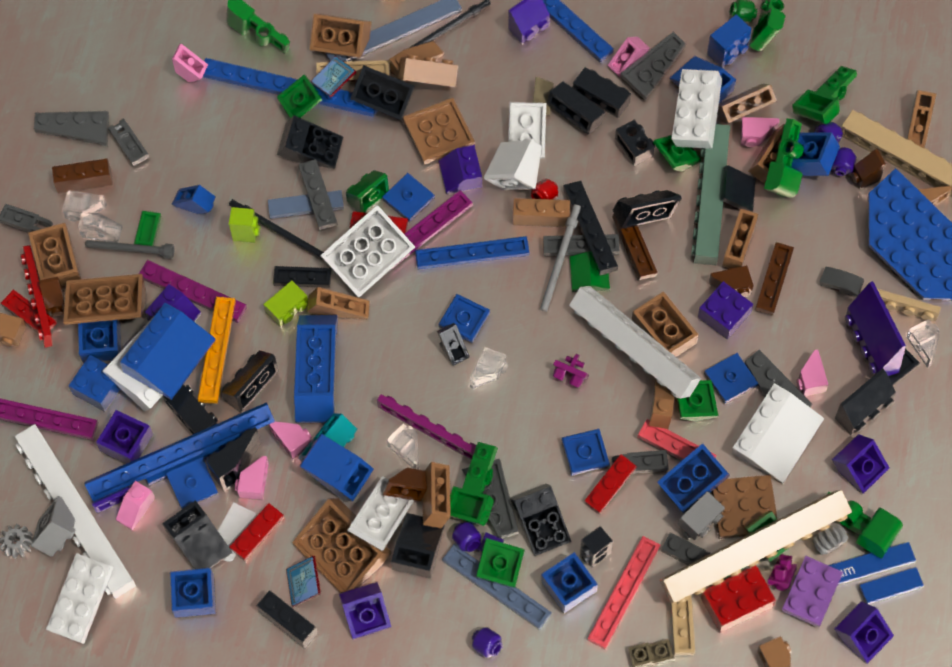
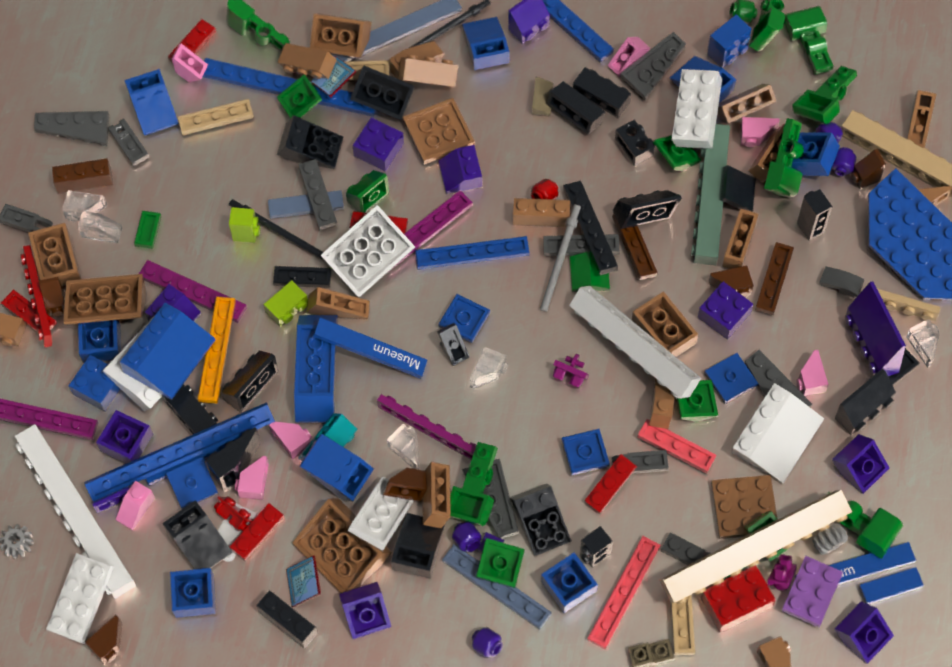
light grey slope [31,496,75,557] -> none
dark grey piece [85,240,175,259] -> none
blue slope [172,185,216,214] -> none
blue plate [382,173,435,222] -> none
white slope [484,138,542,190] -> none
white tile [508,102,546,159] -> none
blue brick [657,443,730,514] -> none
light grey brick [677,491,725,540] -> none
none -> reddish brown slope [85,615,122,664]
none -> blue slope [125,69,179,136]
none -> red plate [168,19,216,63]
none -> tan plate [178,99,254,135]
none -> red hinge [214,496,253,531]
none -> medium nougat brick [277,43,337,79]
none -> blue tile [313,318,427,379]
none -> dark purple brick [353,117,404,172]
none -> blue slope [462,17,509,70]
none -> green plate [784,6,834,74]
none -> black brick [797,189,833,240]

